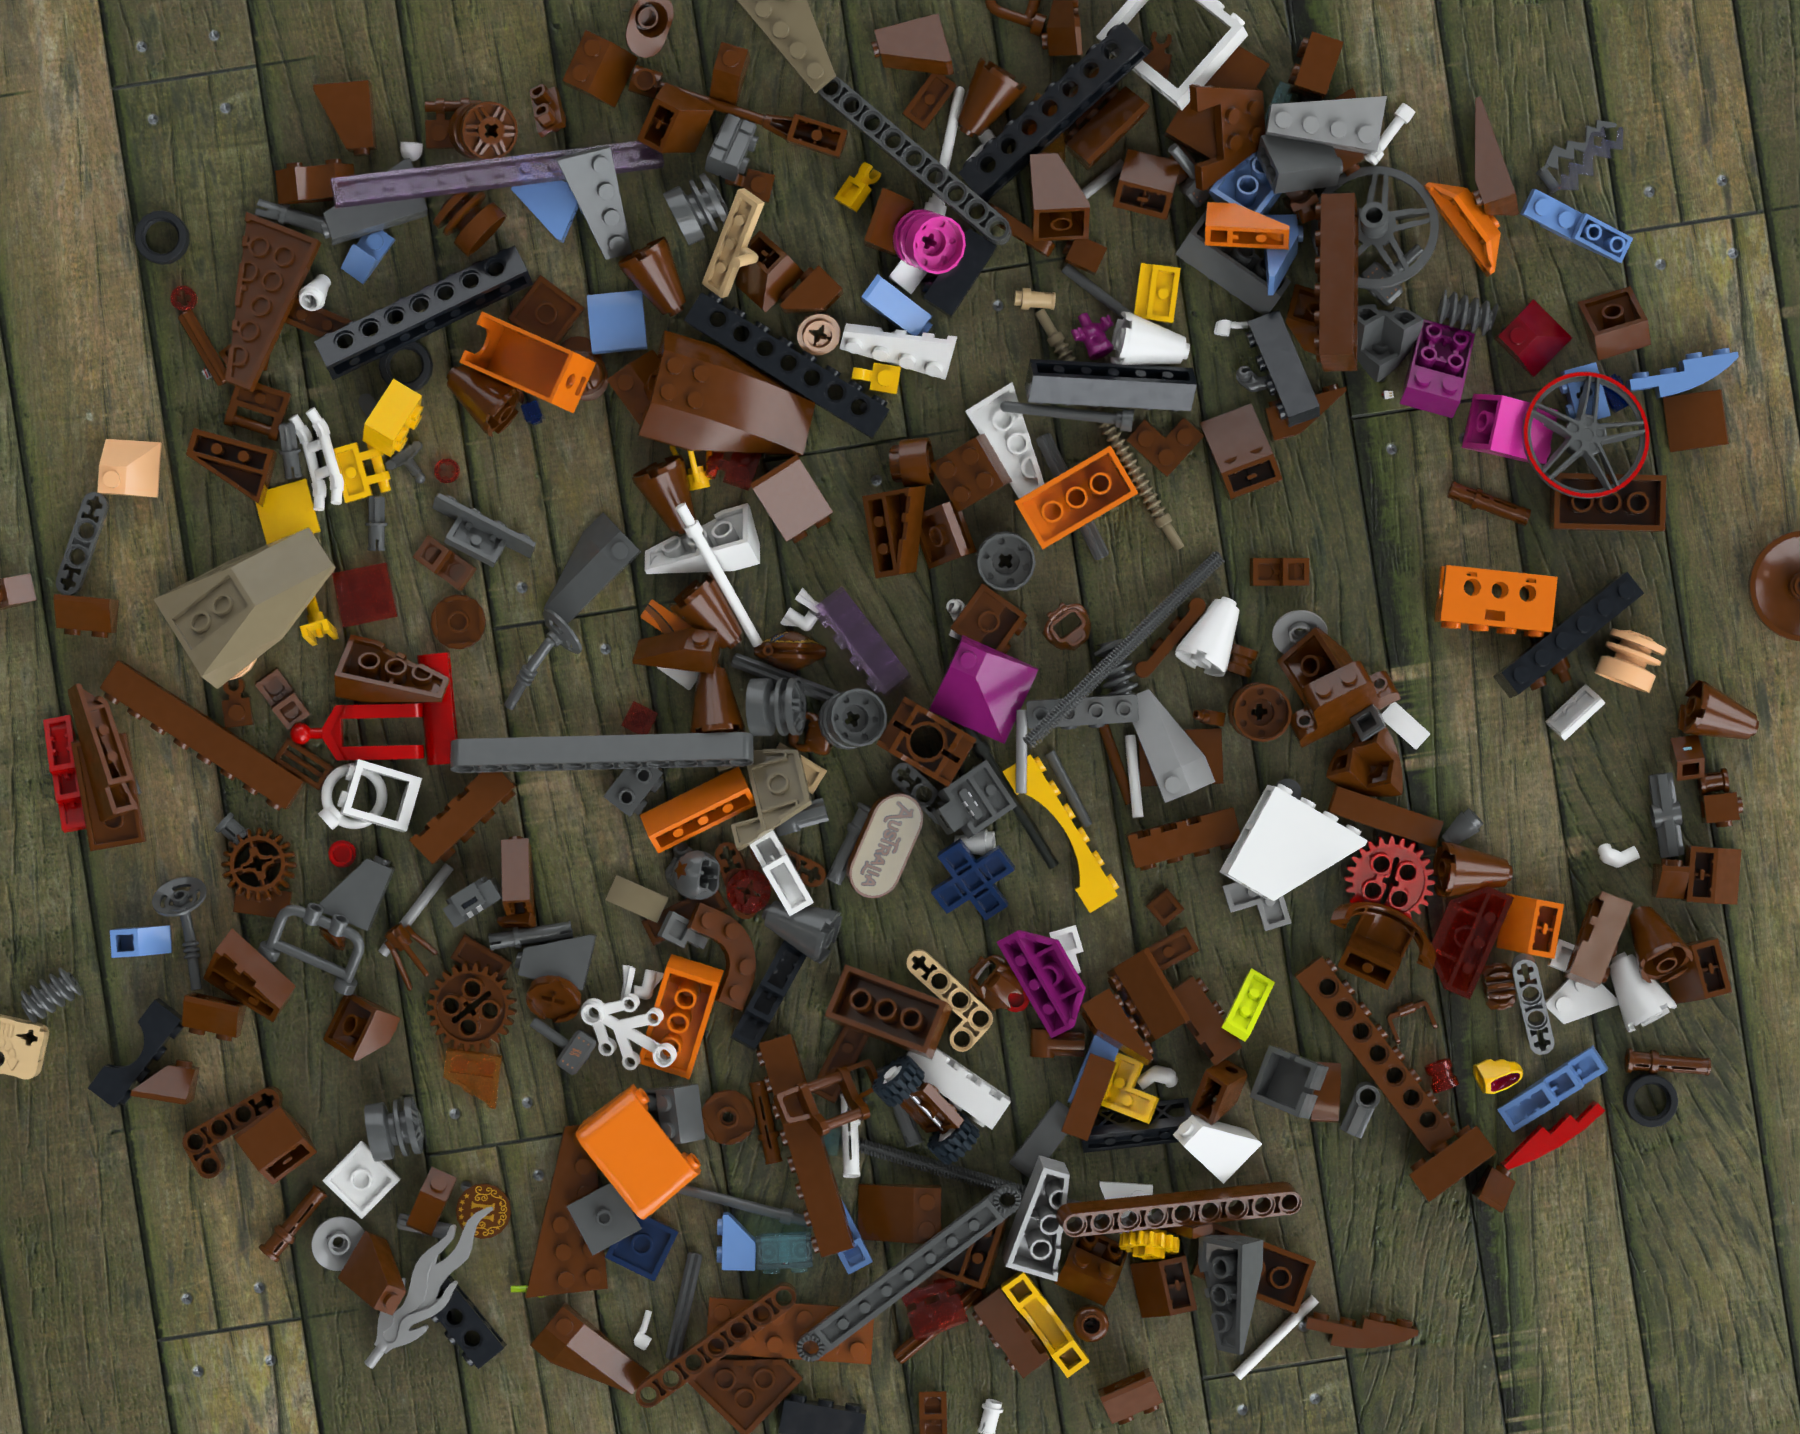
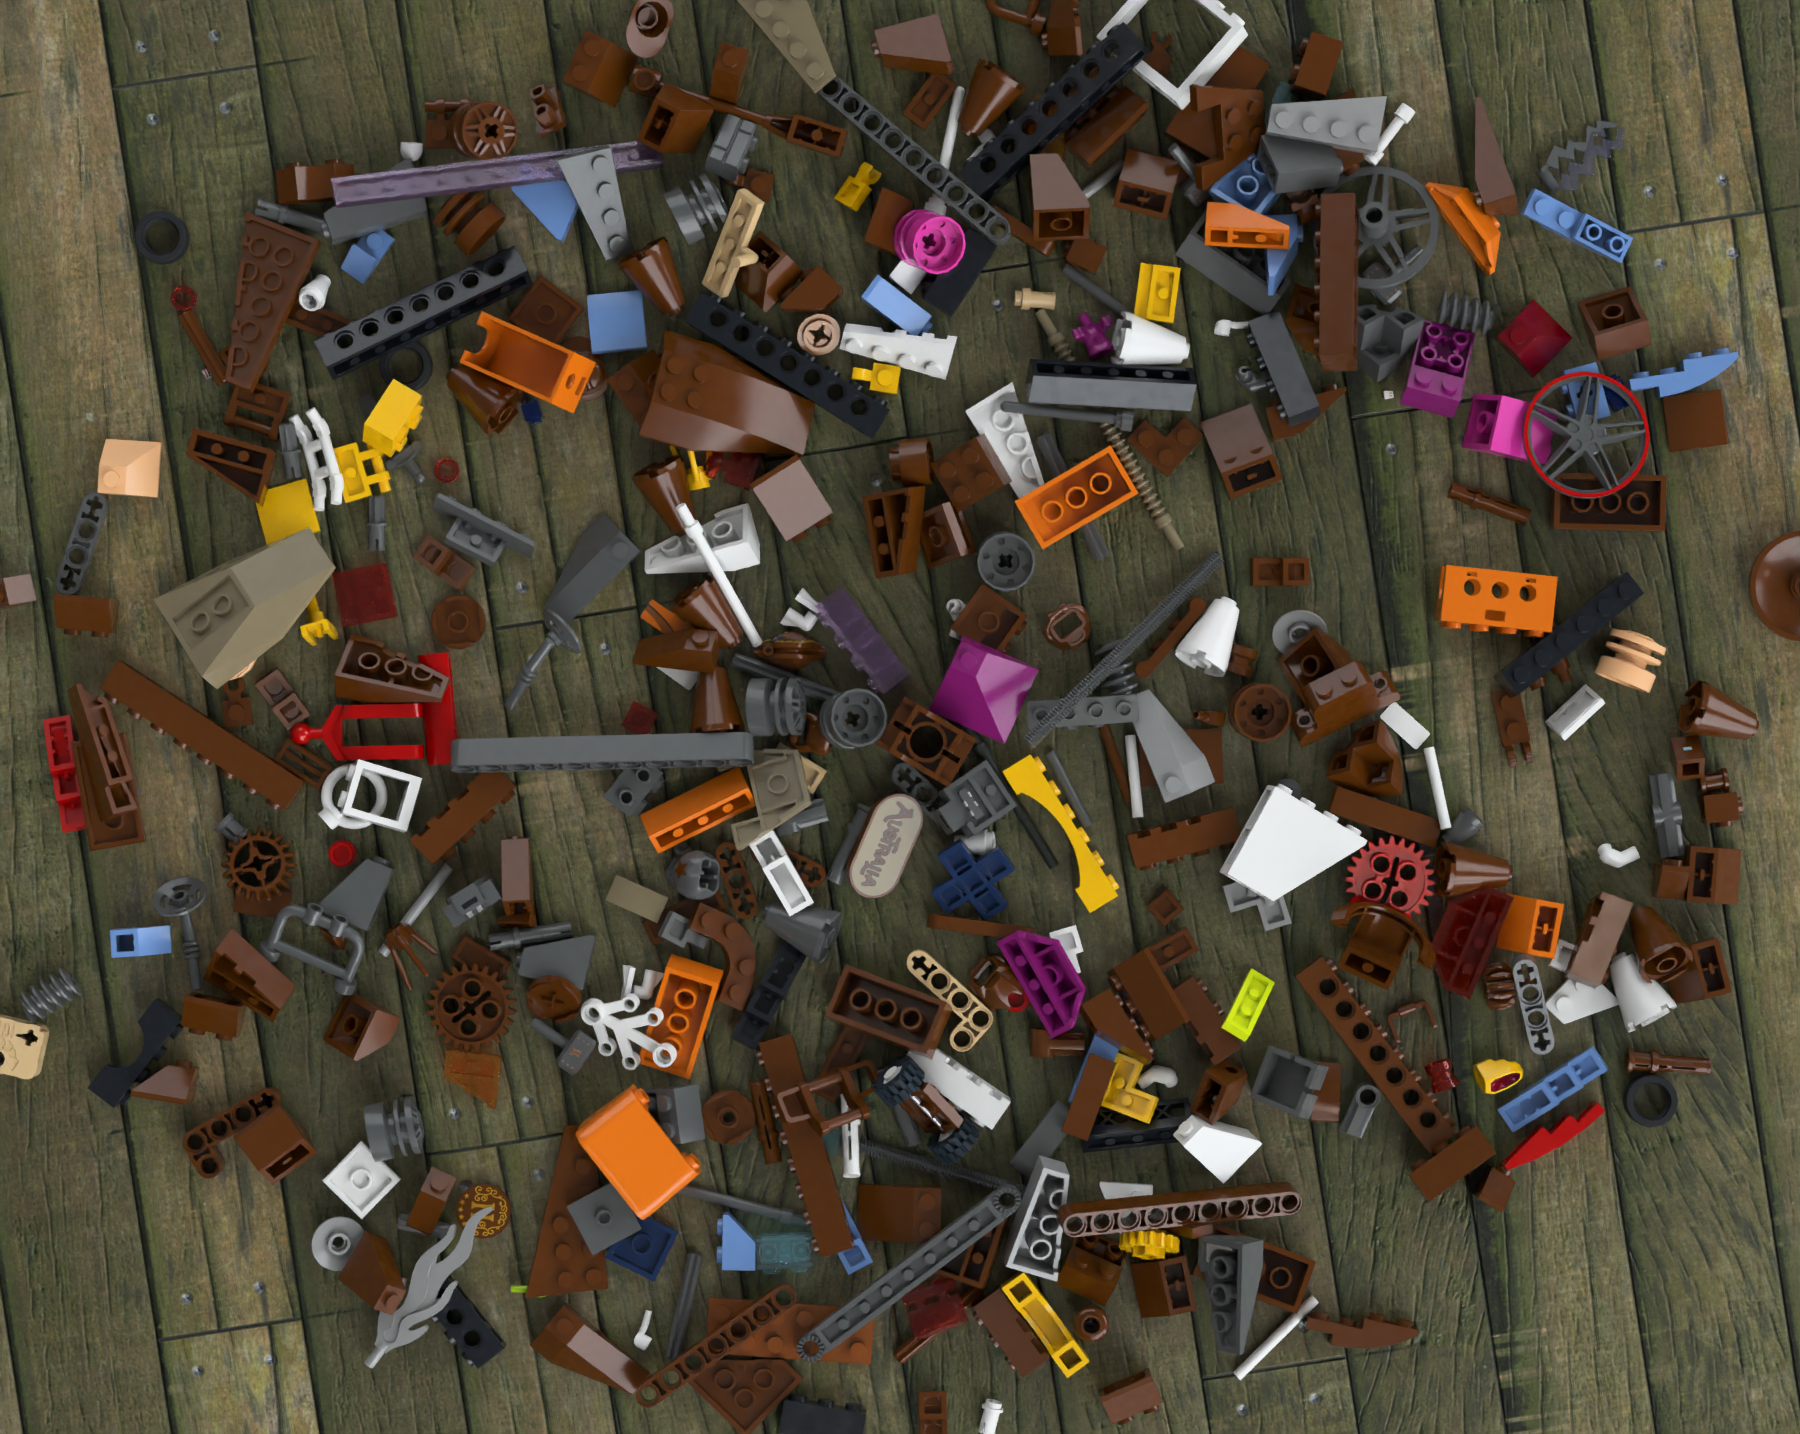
reddish brown pin [259,1185,328,1263] -> none
reddish brown slope [313,80,377,156] -> none
clear red gear [727,869,771,914] -> none
light grey bar [1016,710,1028,794] -> none
dark grey slope [1350,704,1386,742] -> none
none -> reddish brown beam [926,913,1035,938]
none -> white bar [1423,747,1452,830]
none -> reddish brown hinge [1490,690,1533,768]

